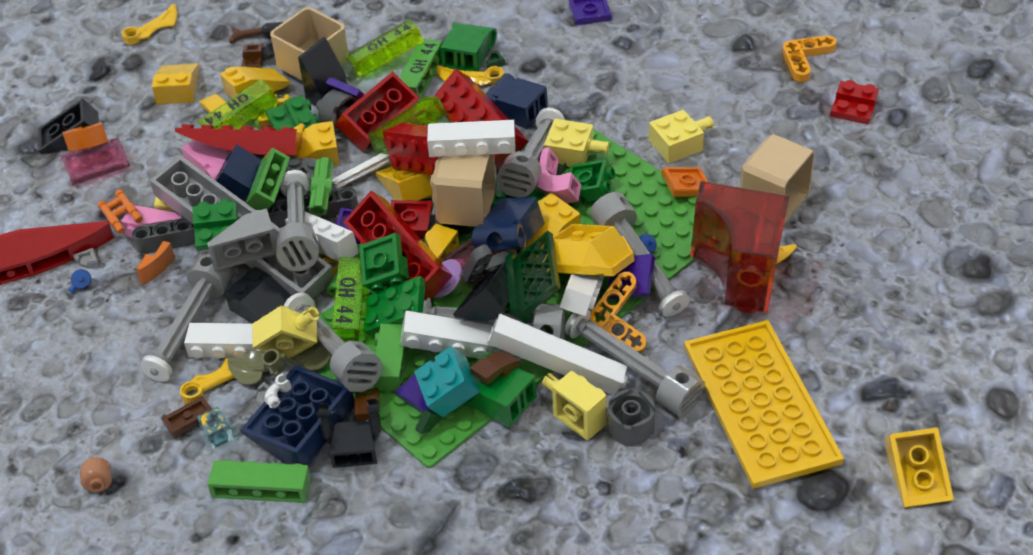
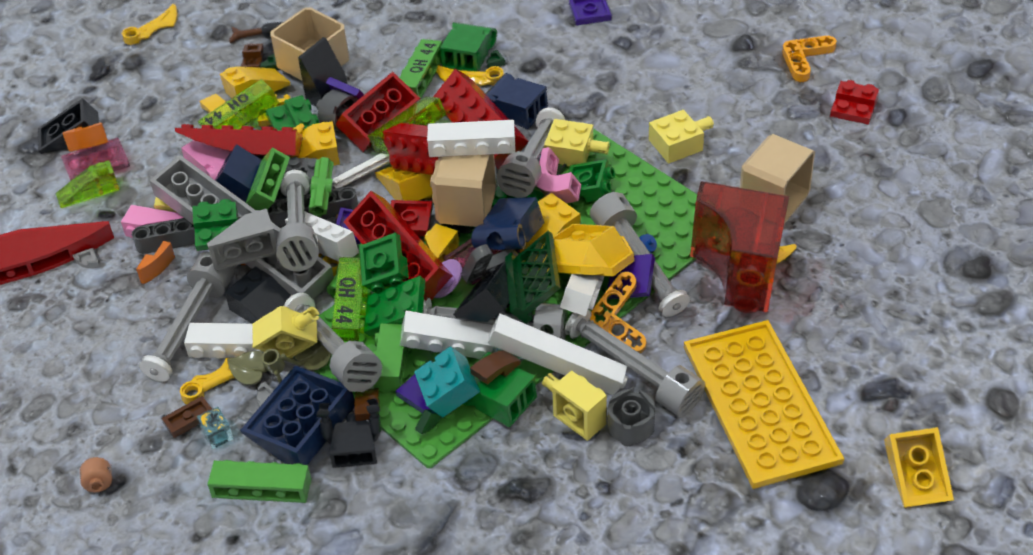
blue piece [68,269,92,294] -> none
orange piece [97,189,143,234] -> none
yellow slope [152,63,200,104] -> none
white arm [264,374,291,408] -> none
clear neon green brick [345,19,424,78] -> none
orange tile [661,167,714,197] -> none
none -> clear neon green slope [56,160,120,208]
none -> dark green tile [260,54,279,70]

